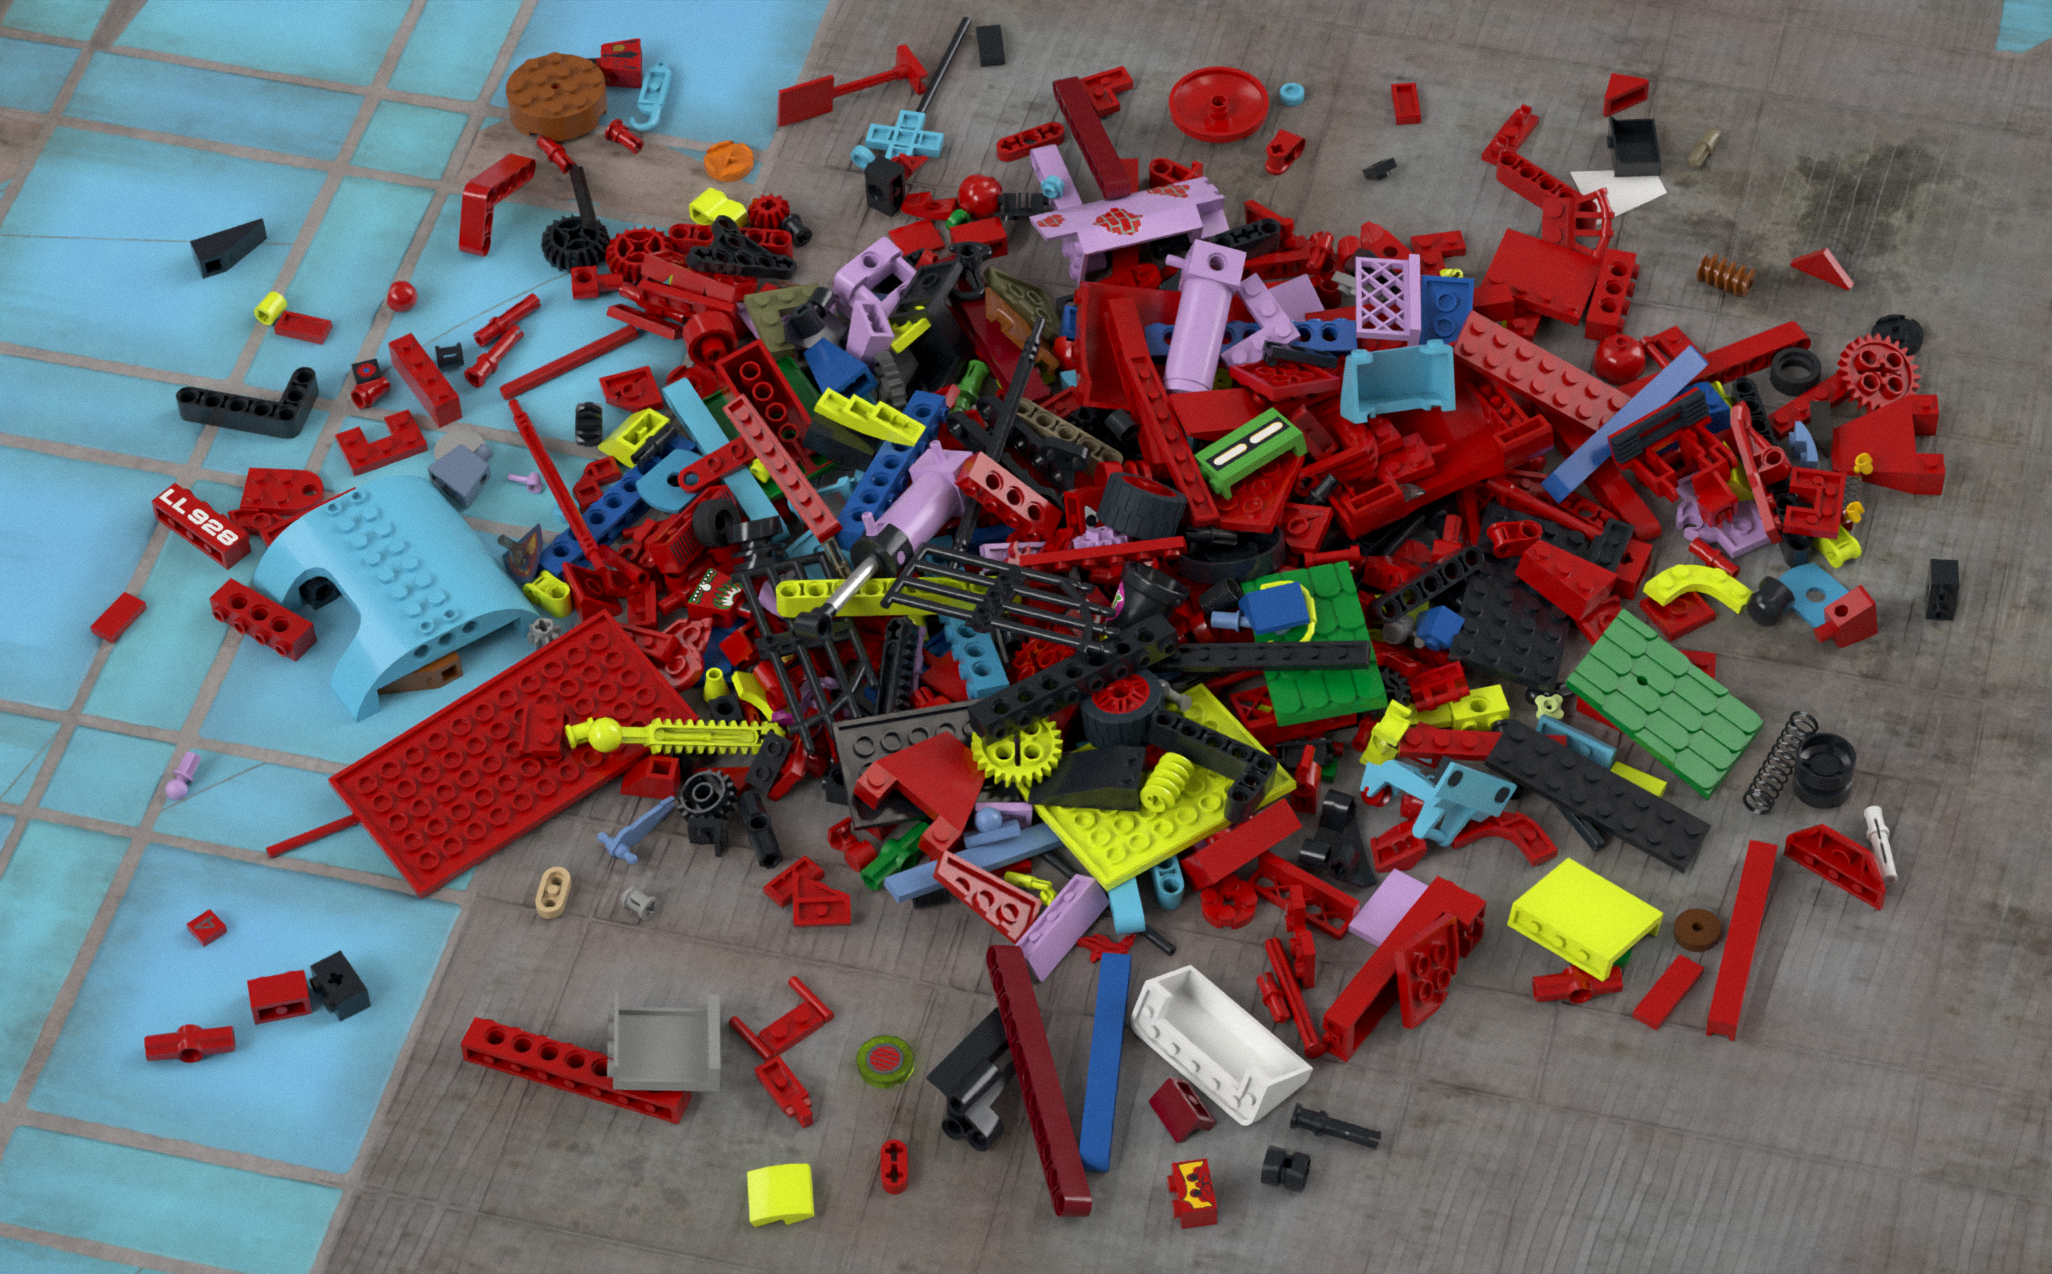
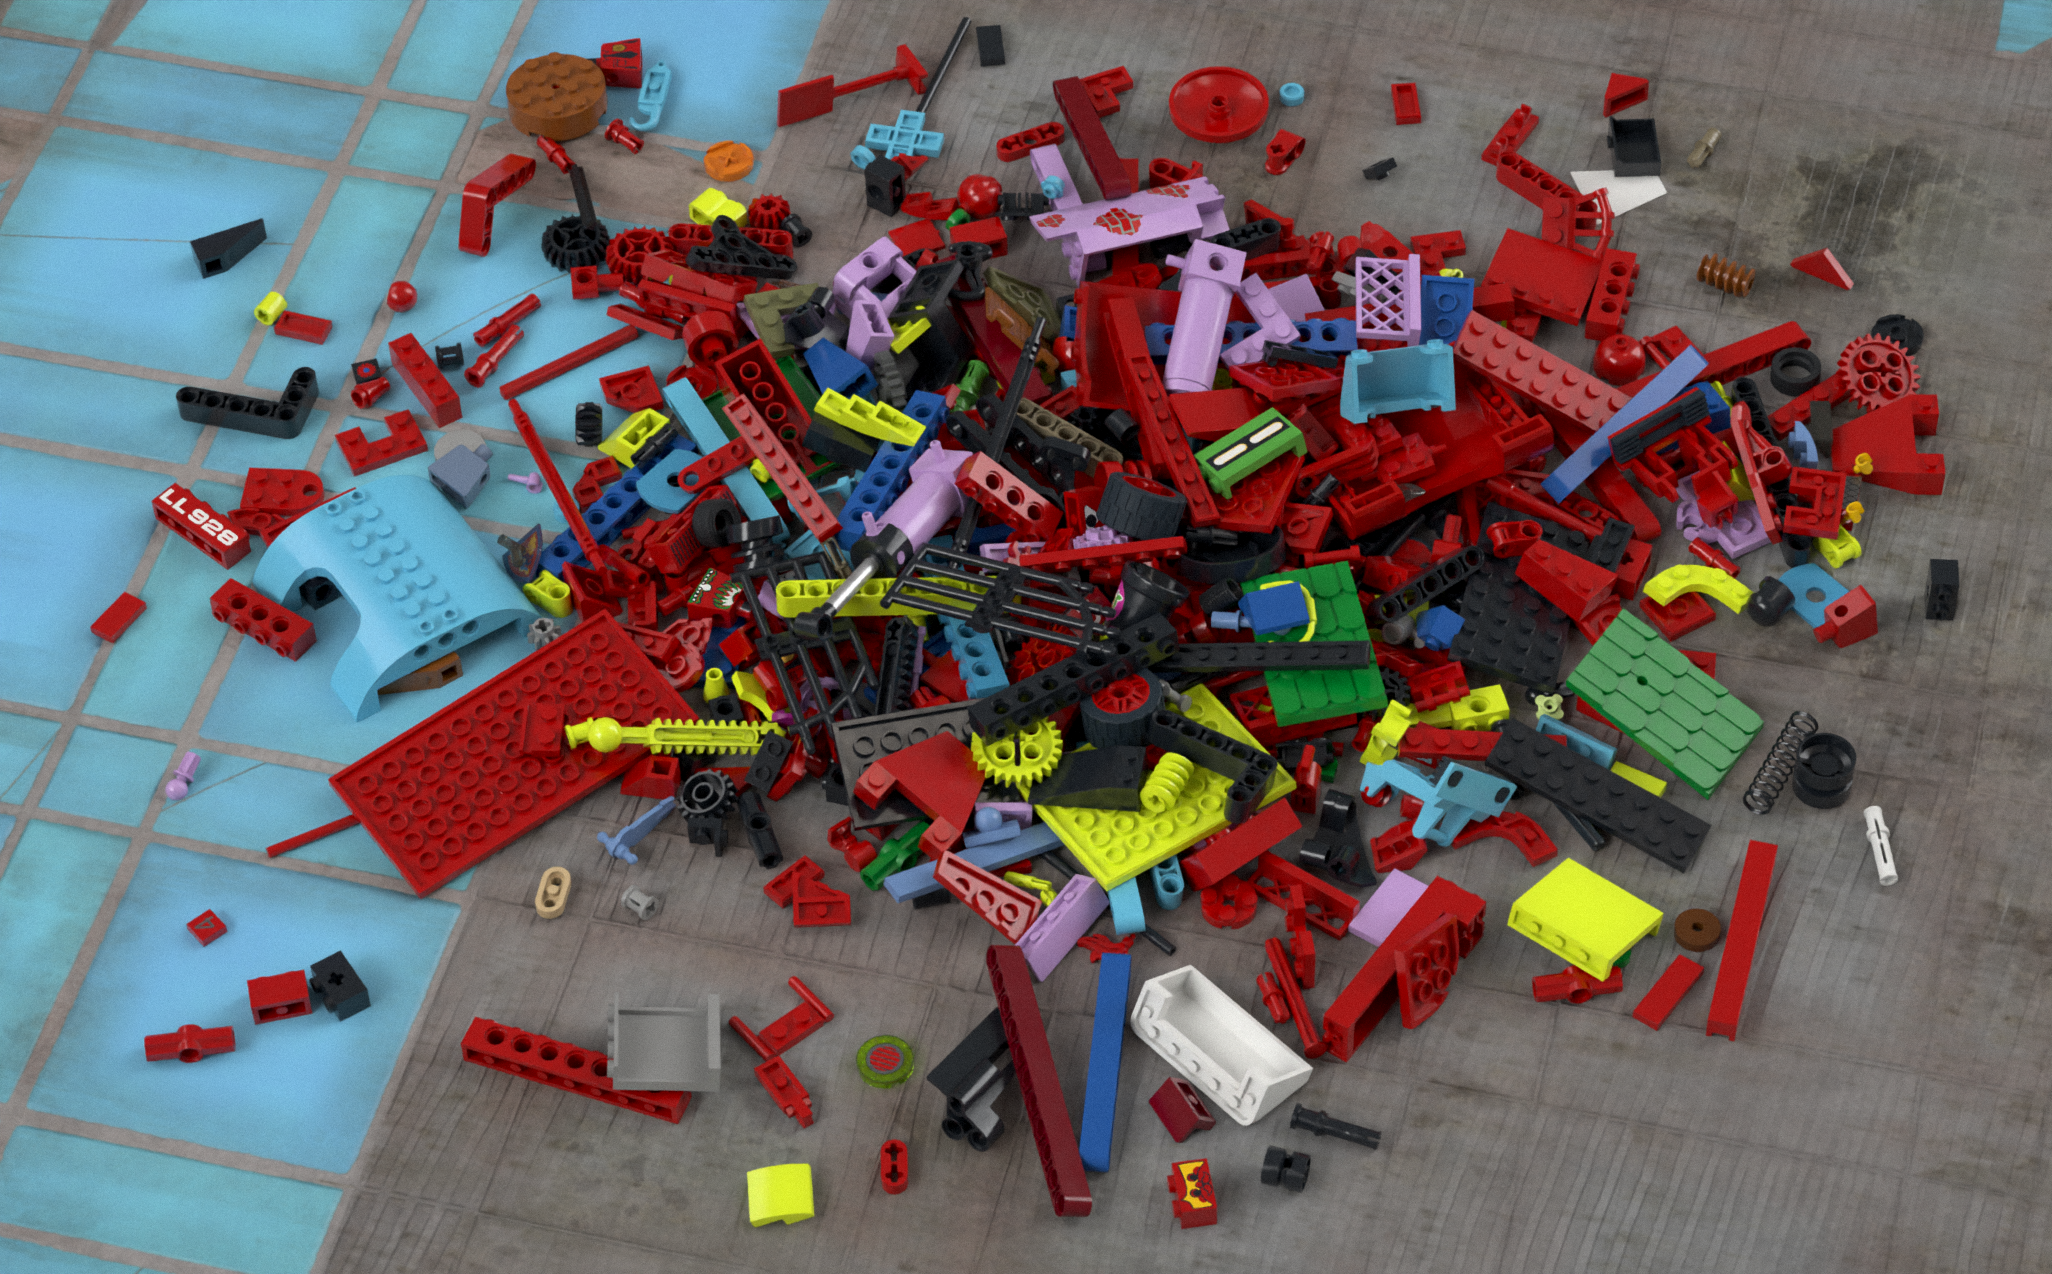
red wedge [1784,823,1886,911] -> none

